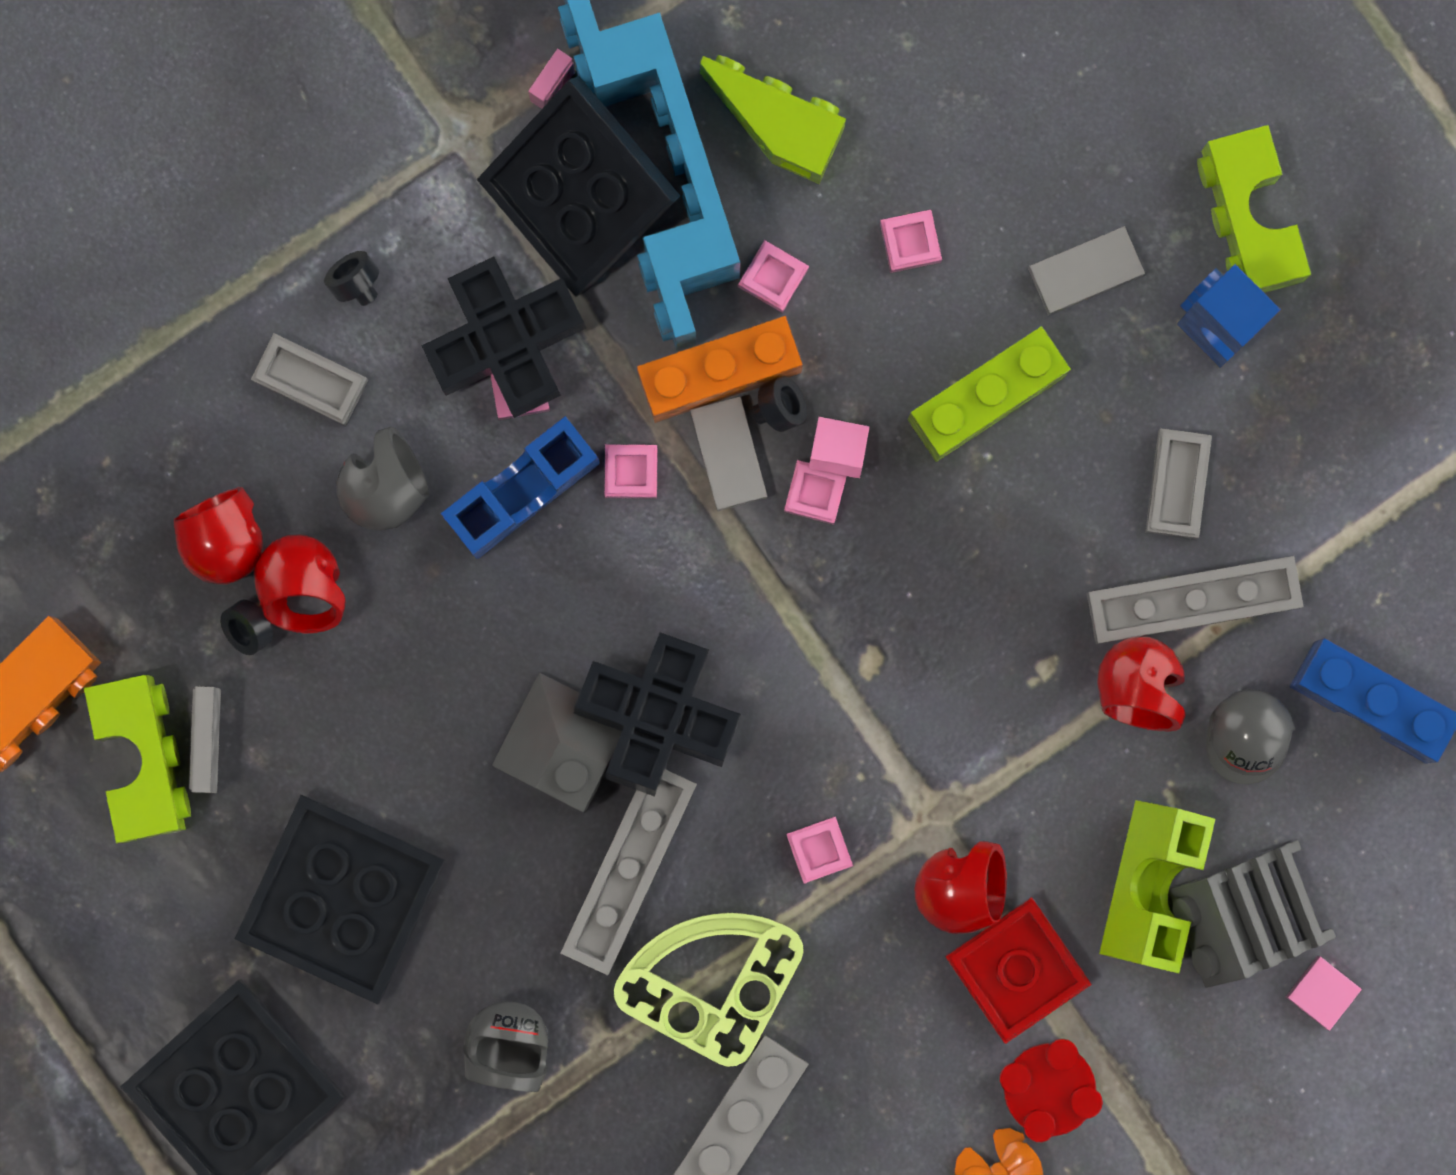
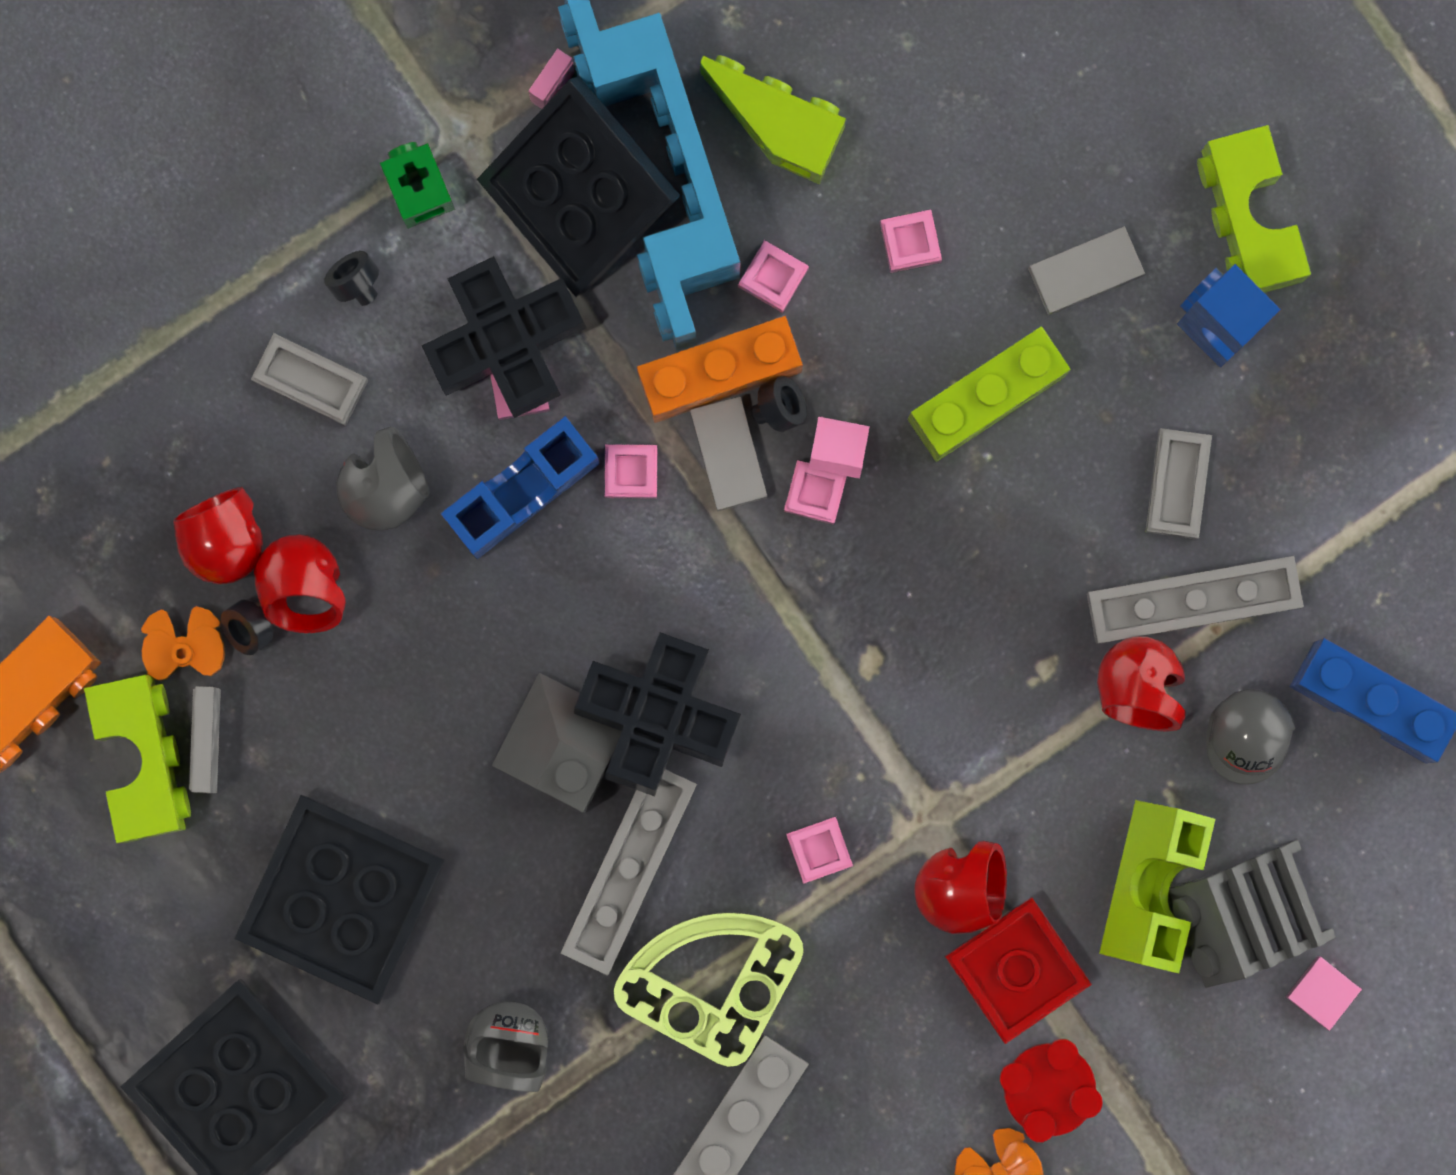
none -> orange piece [141,606,225,681]
none -> green brick [380,142,455,229]

